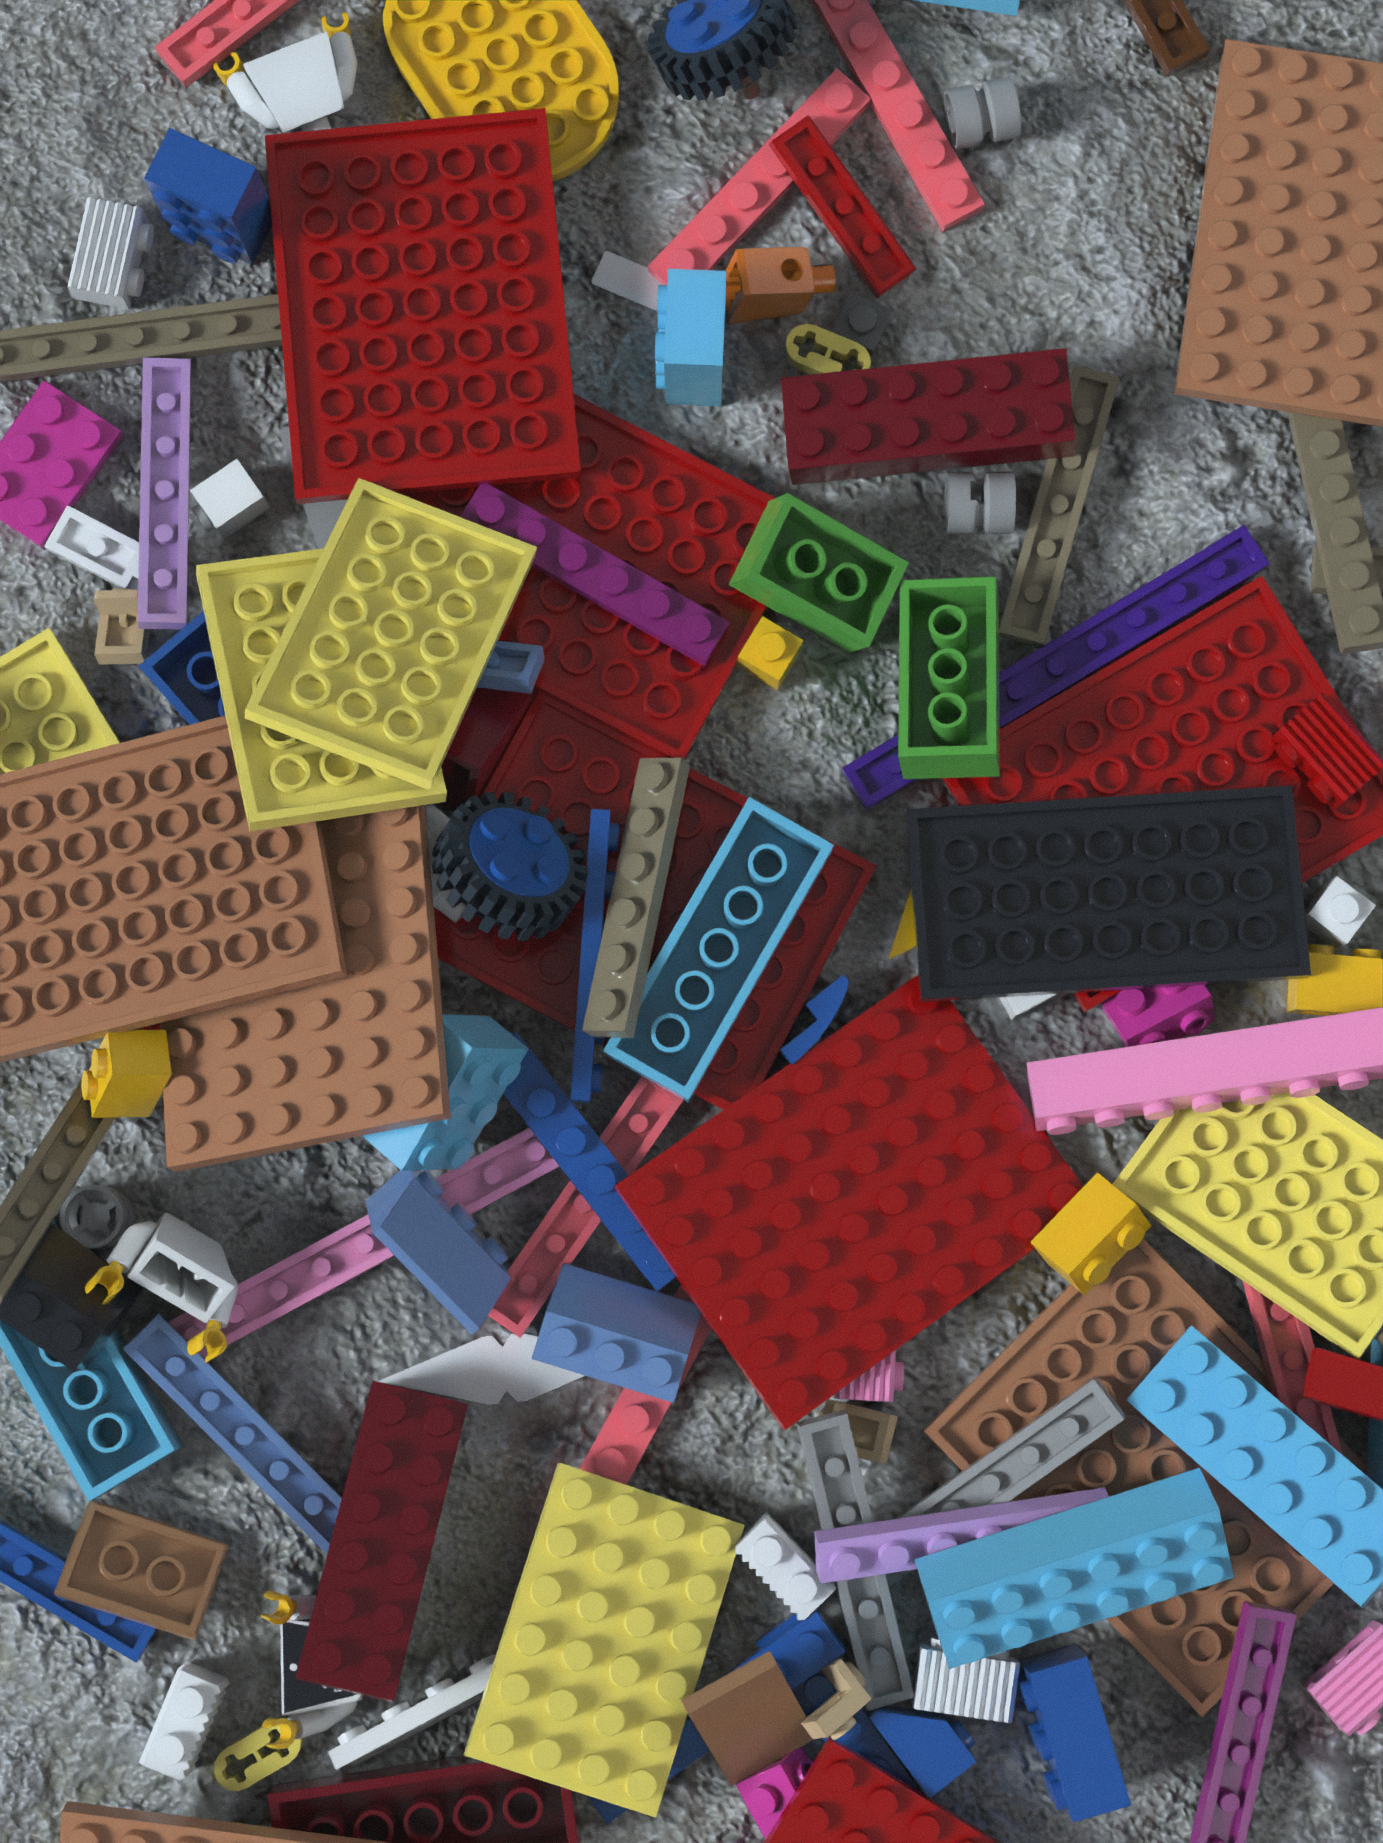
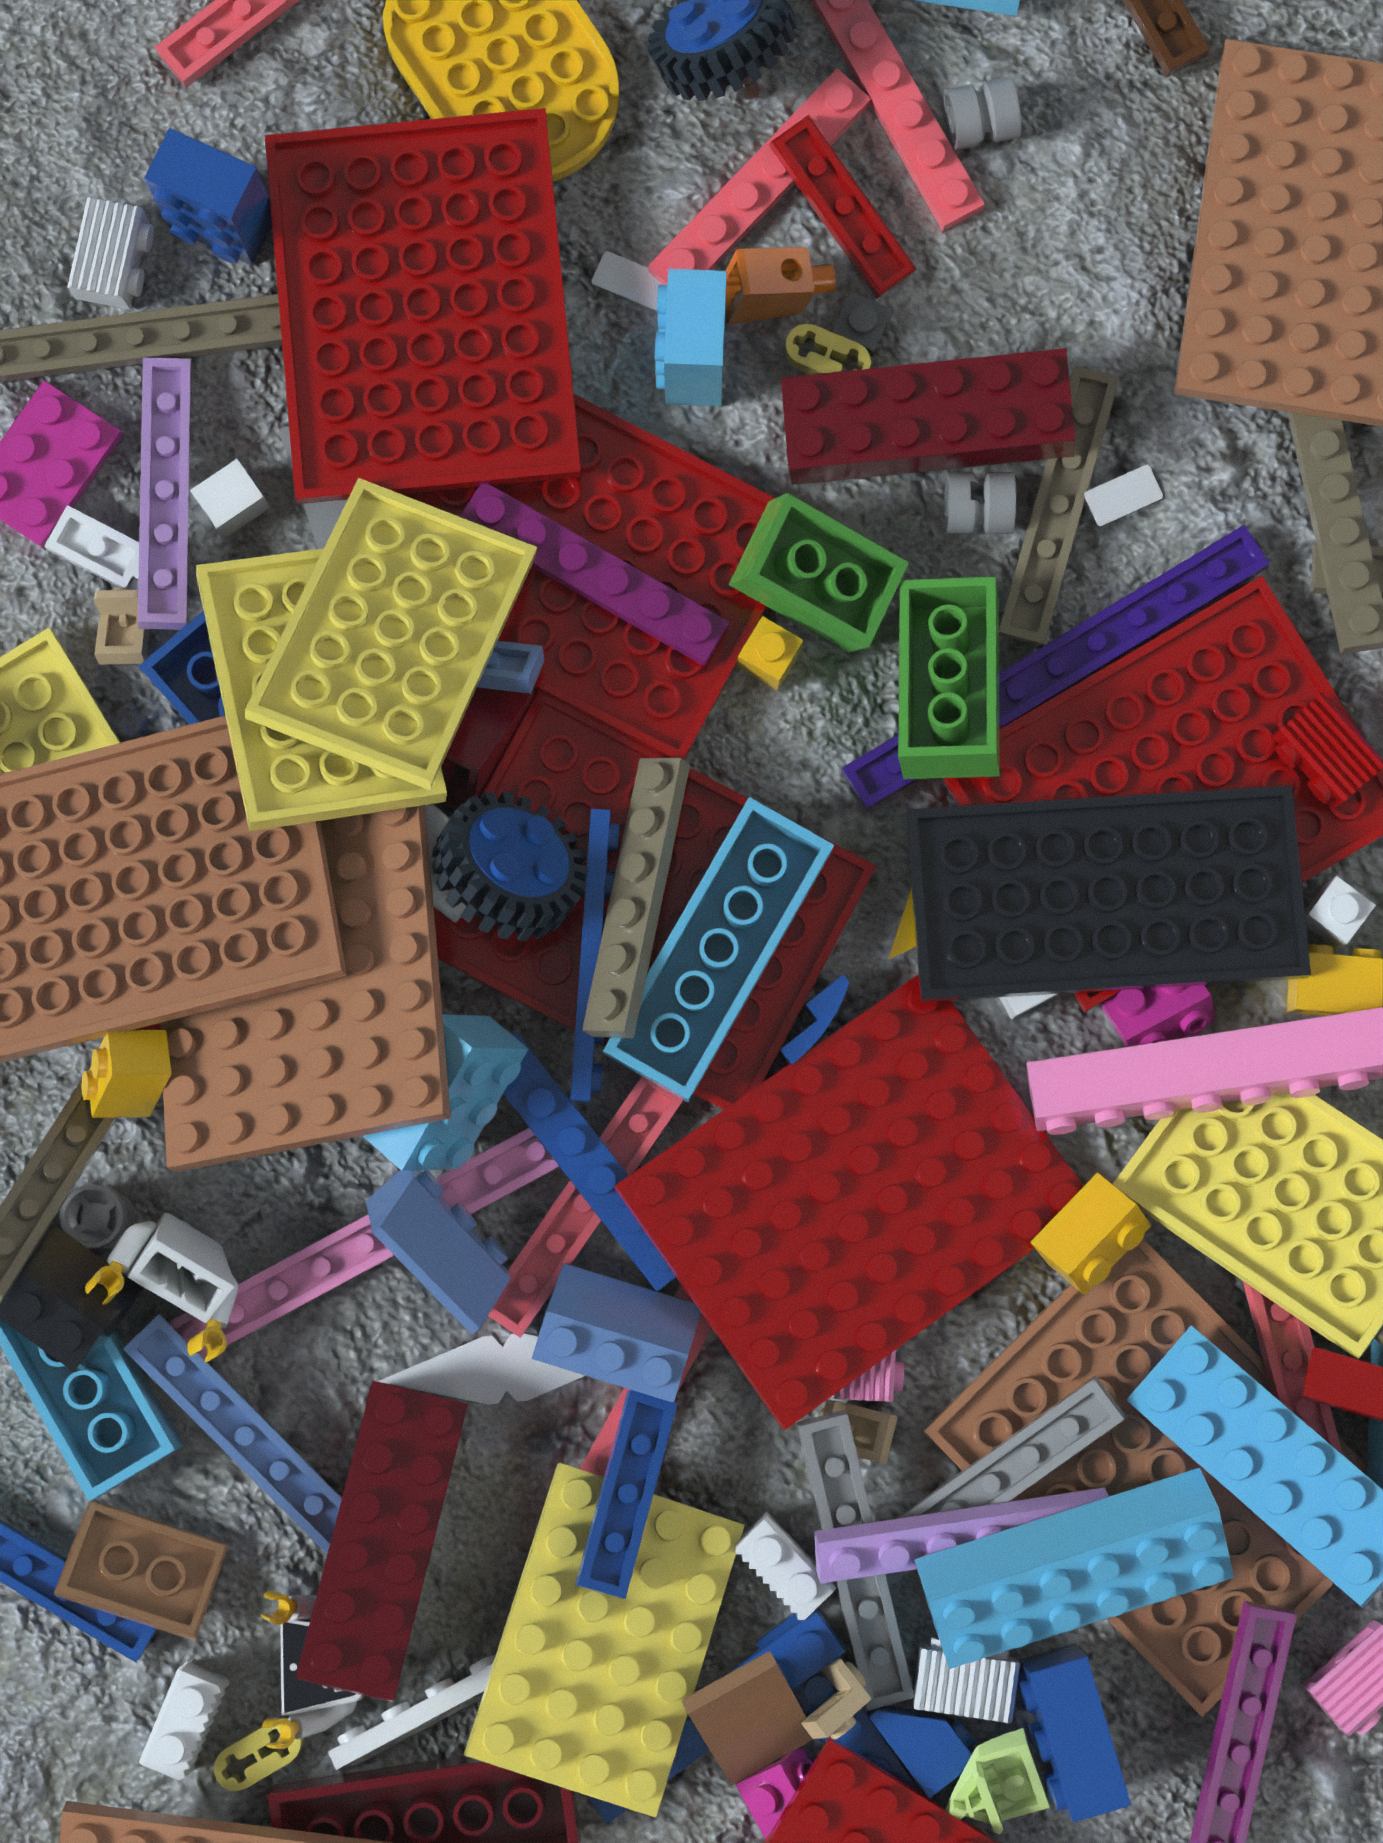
white torso [213,12,358,133] -> none
none -> blue plate [575,1390,678,1599]
none -> yellowish green slope [945,1728,1050,1834]
none -> white sticker [1084,465,1163,526]

